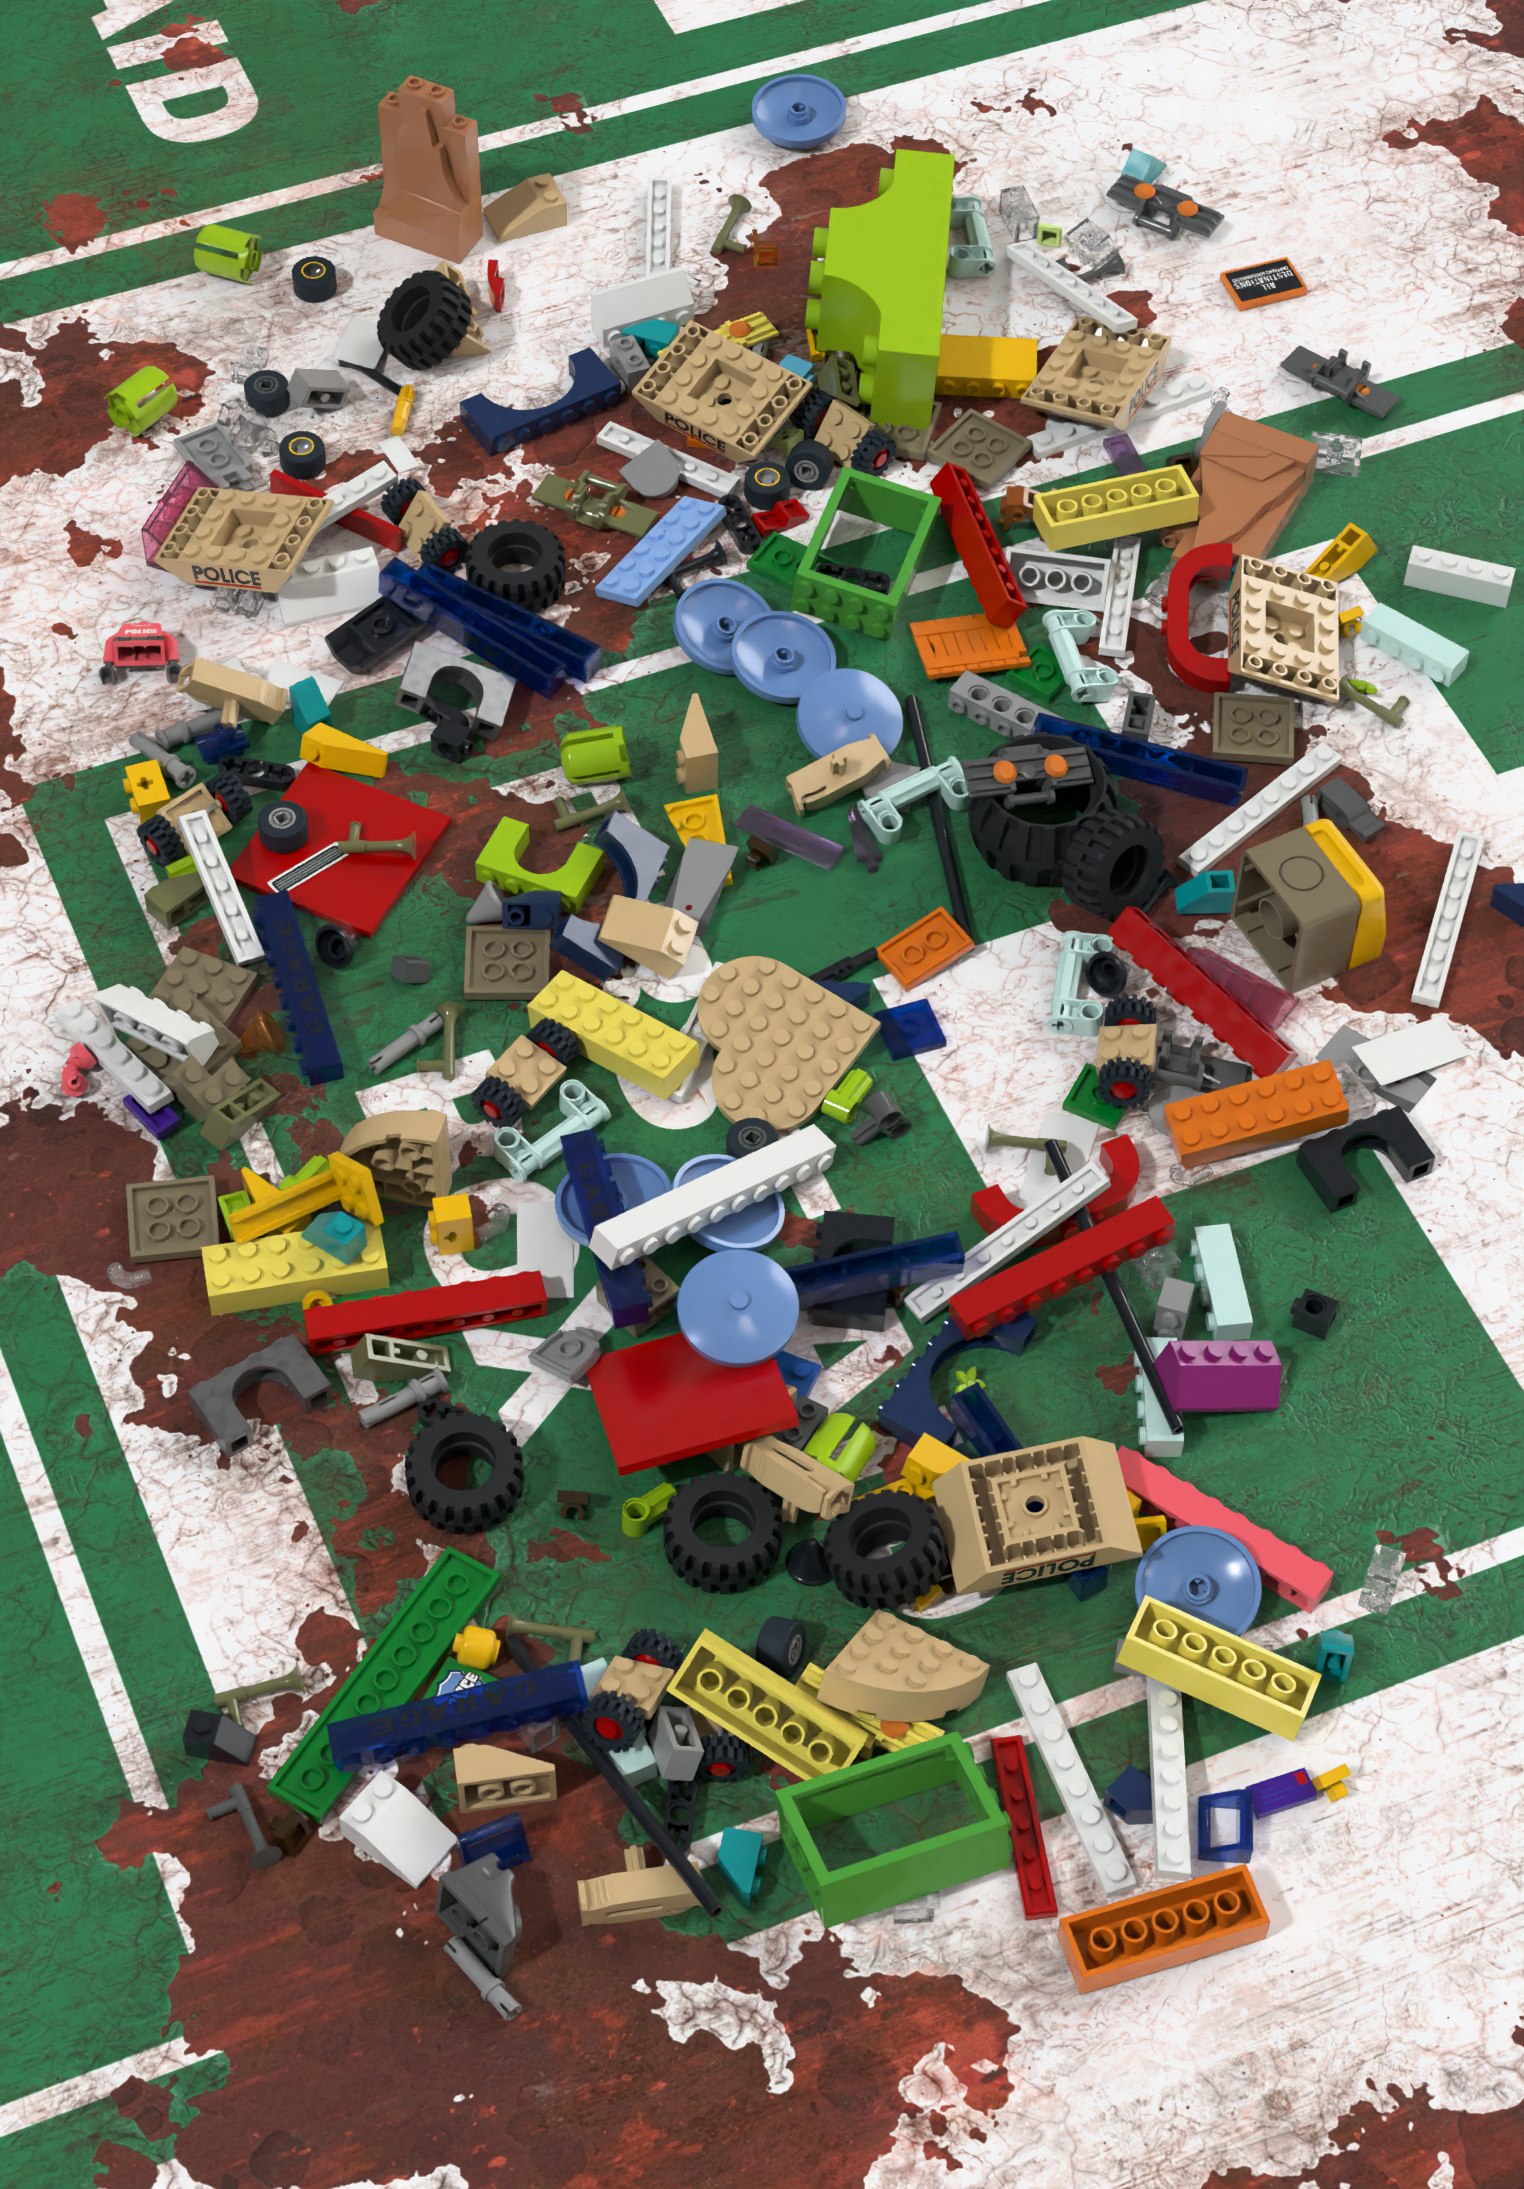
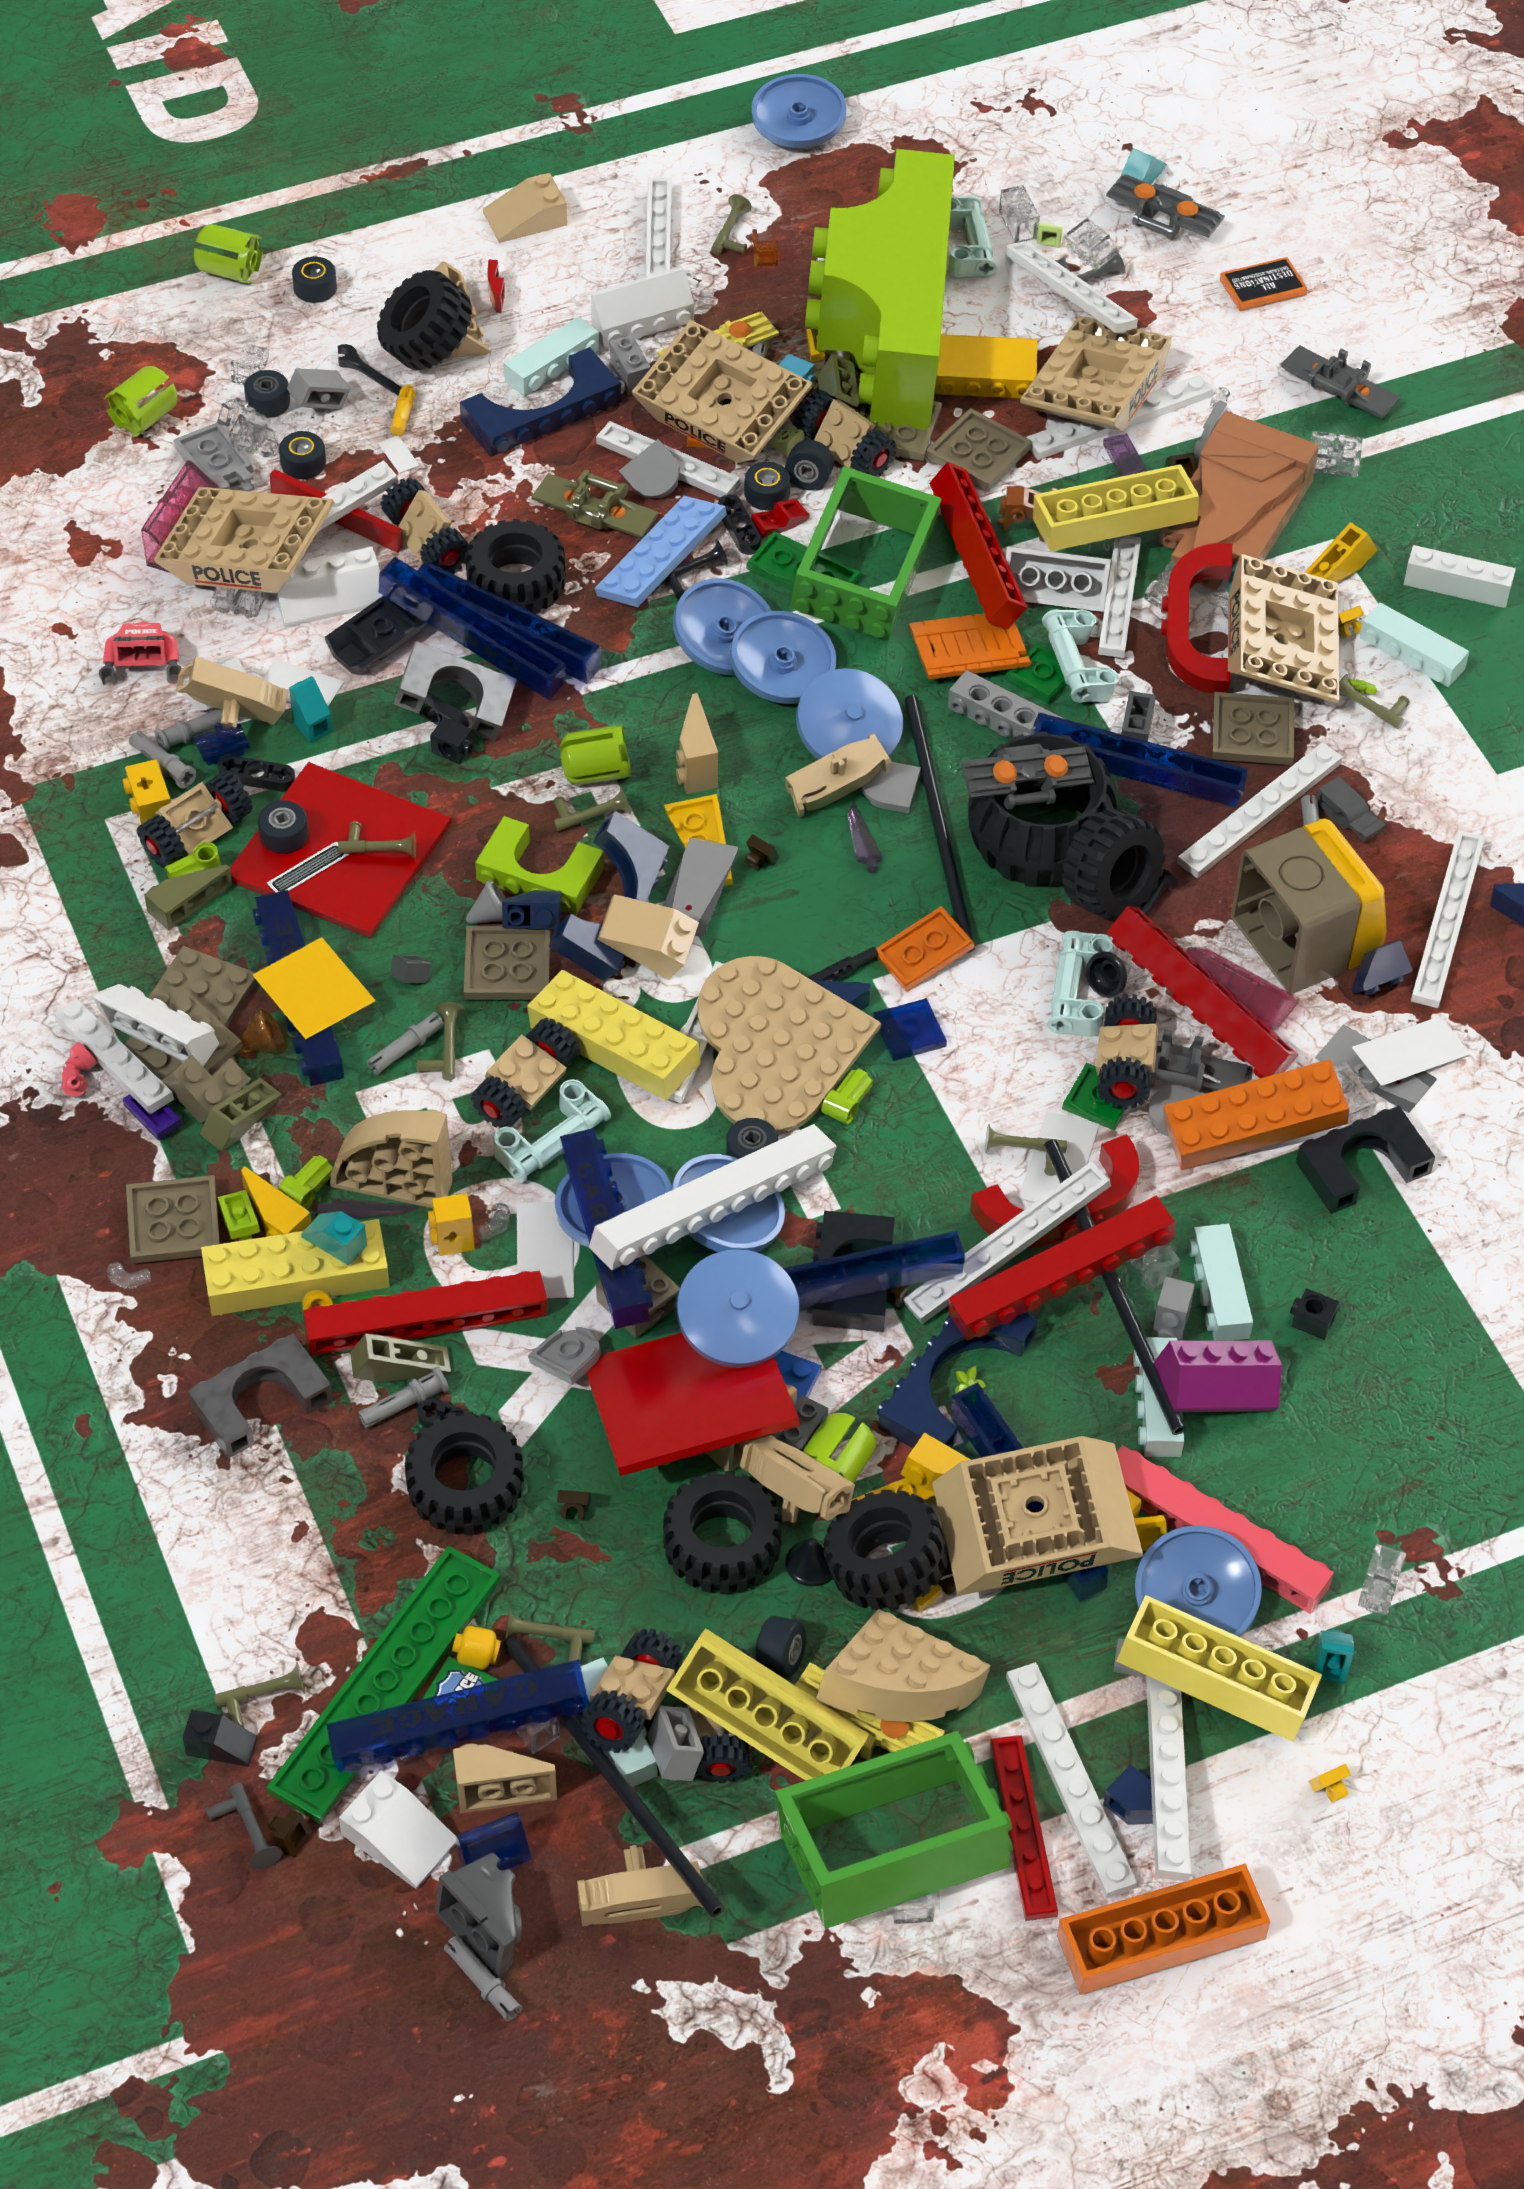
white plate [178,810,265,967] -> none
yellow bracket [227,1151,385,1244] -> none
yellow slope [299,722,388,778] -> none
black hat [315,924,362,969] -> none
white sticker [332,317,384,370] -> none
nougat panel [373,75,483,265] -> none
lime piece [621,1482,677,1537] -> none
teal slope [622,319,679,360] -> none
black beam [663,1776,698,1858] -> none
teal slope [718,1827,768,1907] -> none
clear purple tile [736,804,845,871] -> none
black beam [816,563,891,595] -> none
dark grey beam [851,1090,912,1146] -> none
light aqua piece [857,756,969,845] -> none
clear arm [1169,1163,1214,1188] -> none
teal slope [1174,870,1235,914] -> none
clear blue tile [1198,1789,1253,1864] -> none
dark purple tile [1244,1767,1318,1820] -> none
none -> yellow sticker [253,937,376,1039]
none -> light aqua brick [504,316,599,397]
none -> dark blue slope [1351,940,1412,996]

